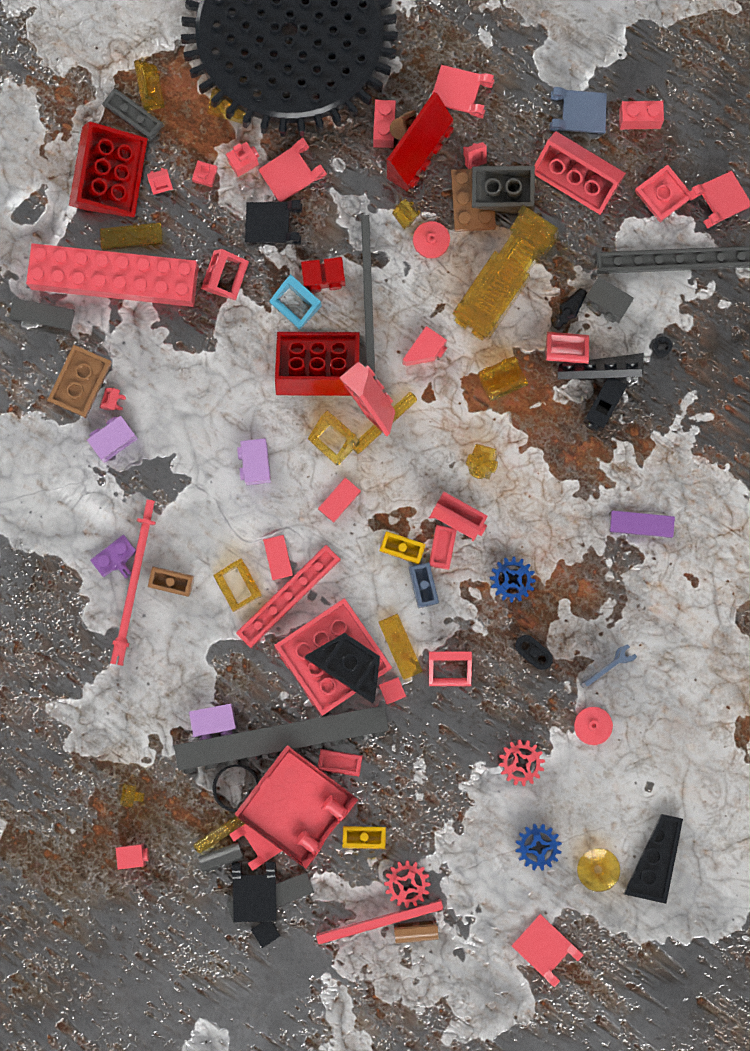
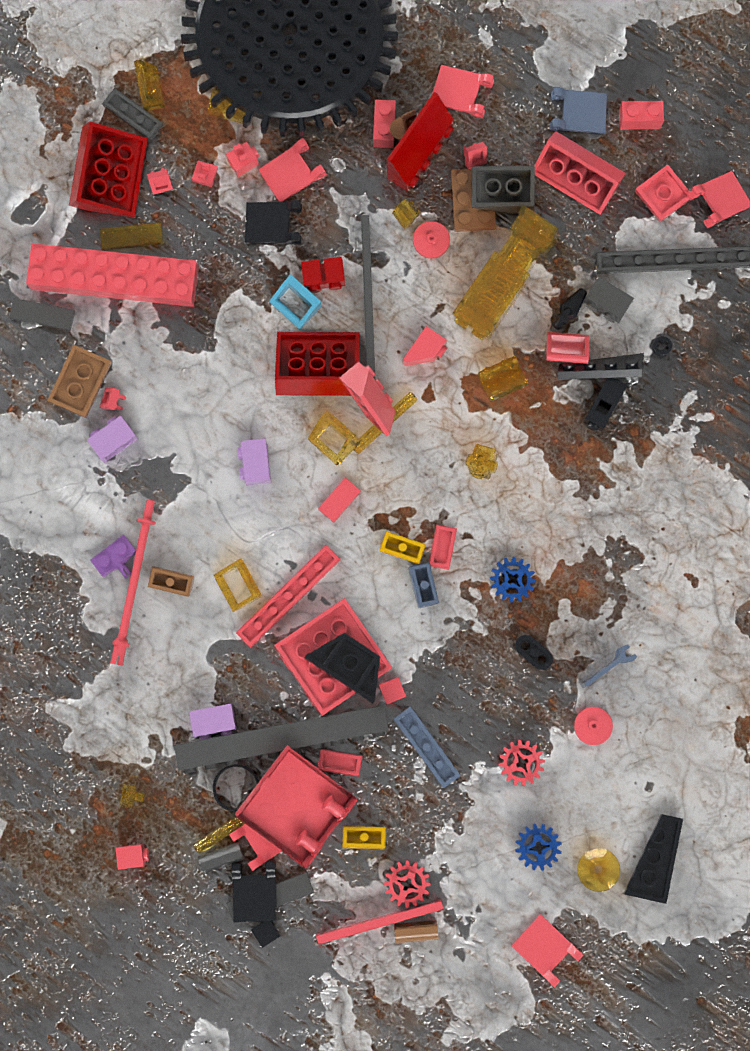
coral tile [201,249,249,300] -> none
coral tile [263,535,293,581] -> none
clear yellow plate [378,613,423,680] -> none
coral window [429,492,488,541] -> none
coral tile [429,652,472,686] -> none
medium lavender tile [610,511,675,538] -> none
none -> sand blue plate [394,706,461,788]

